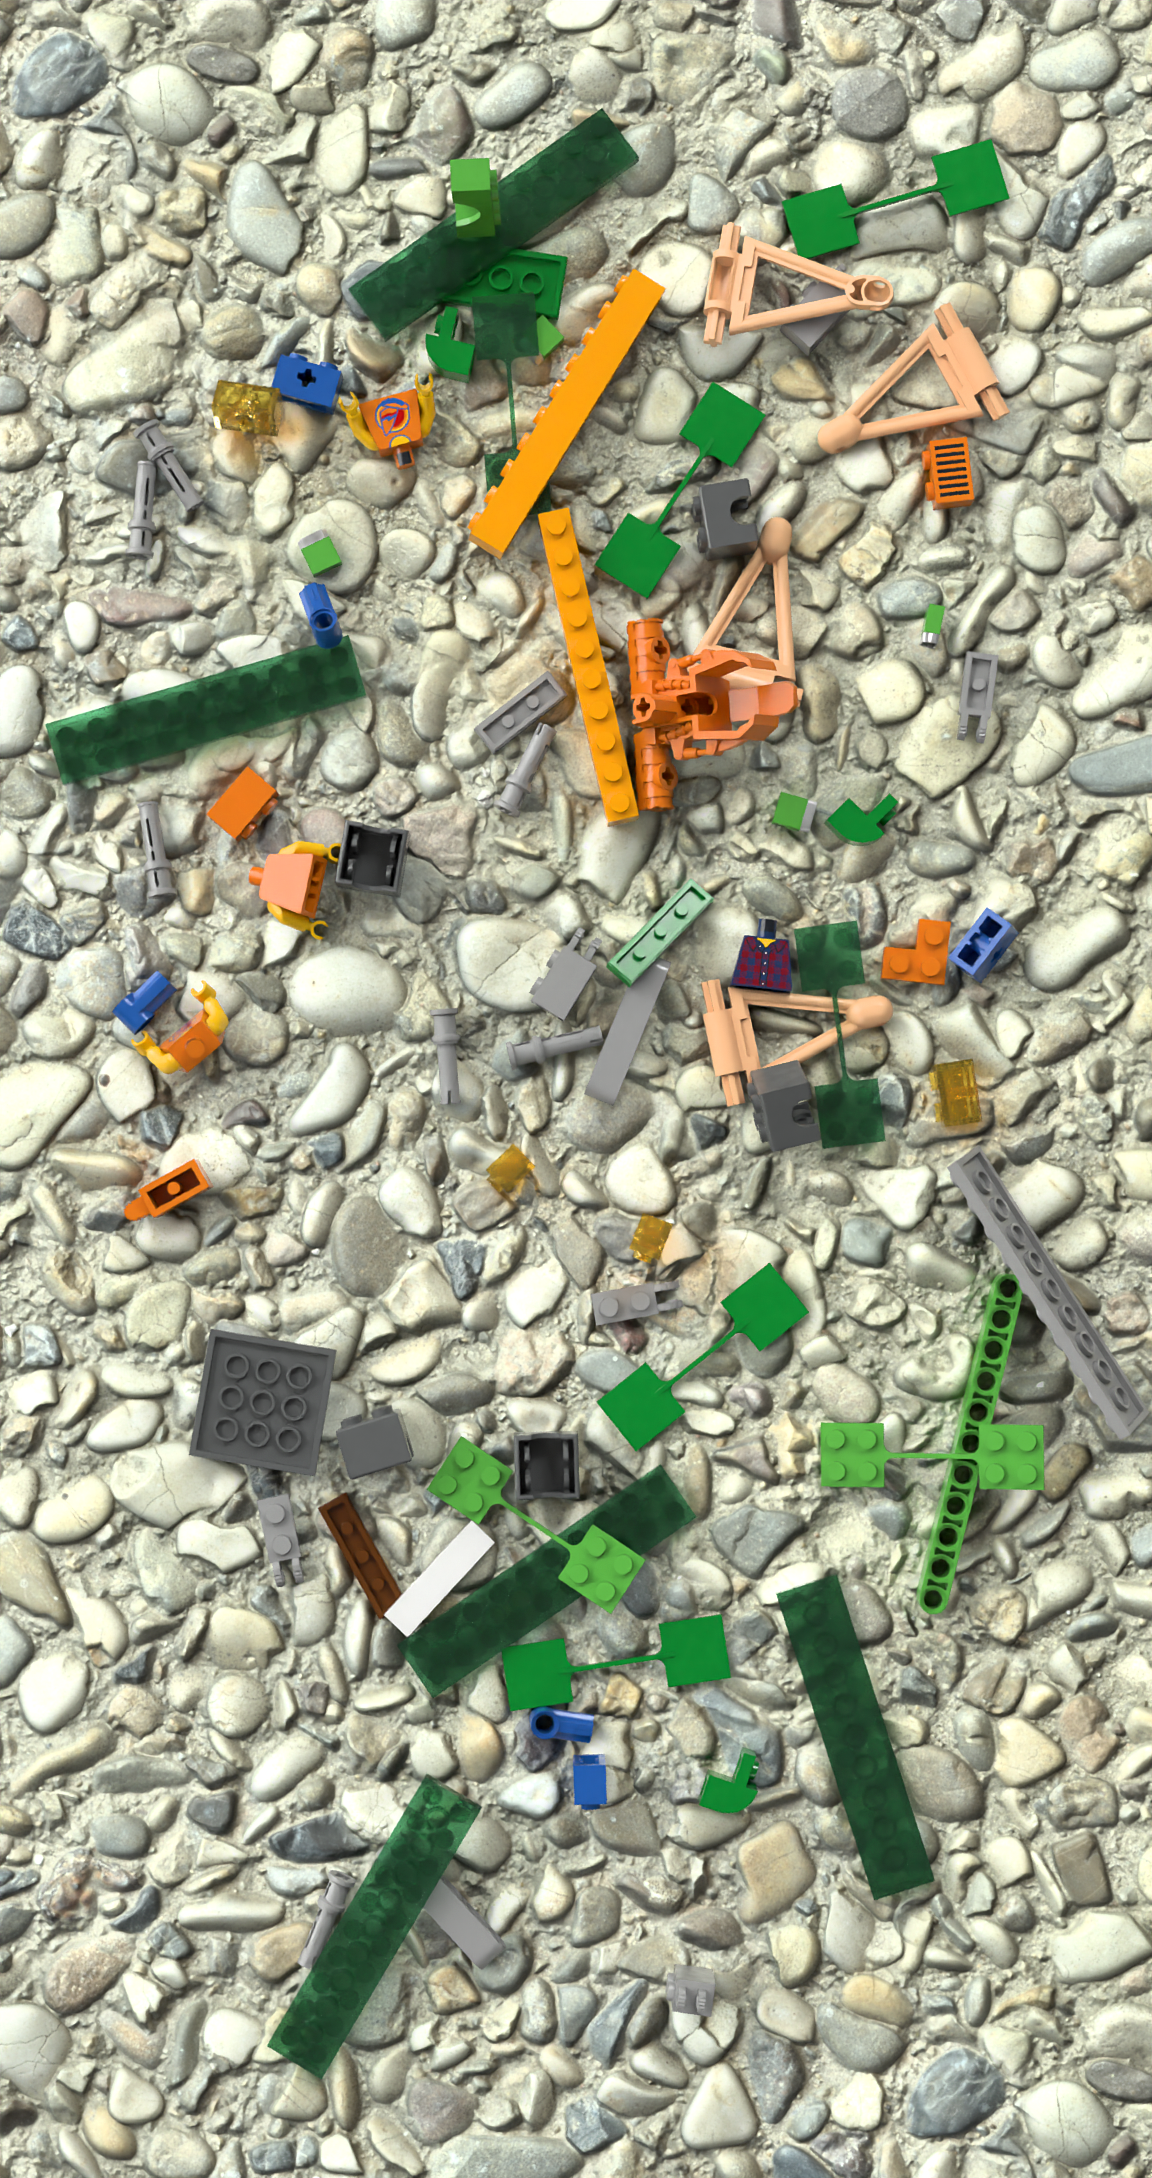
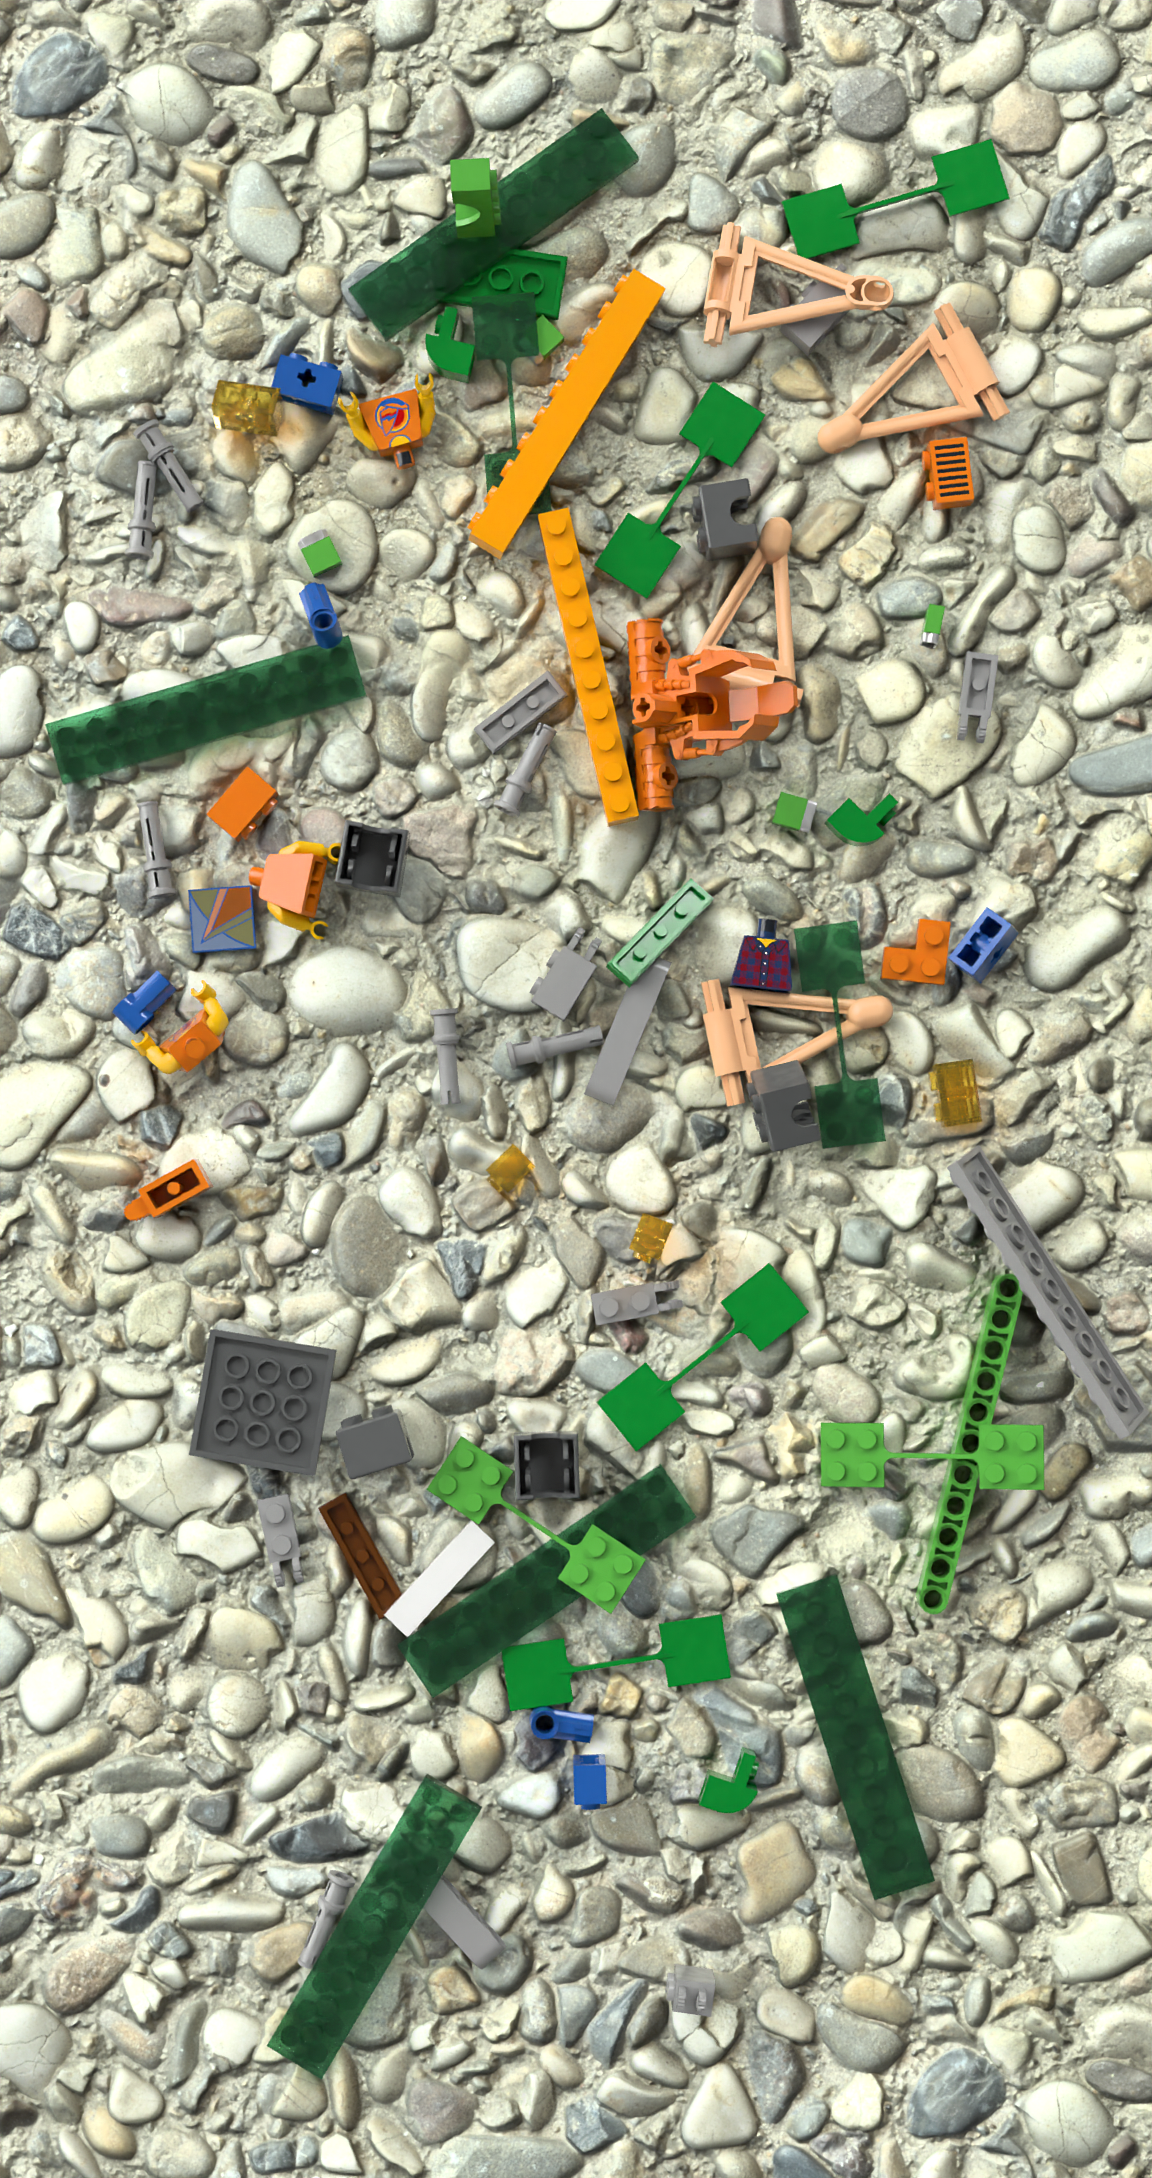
none -> tile [188,885,257,954]

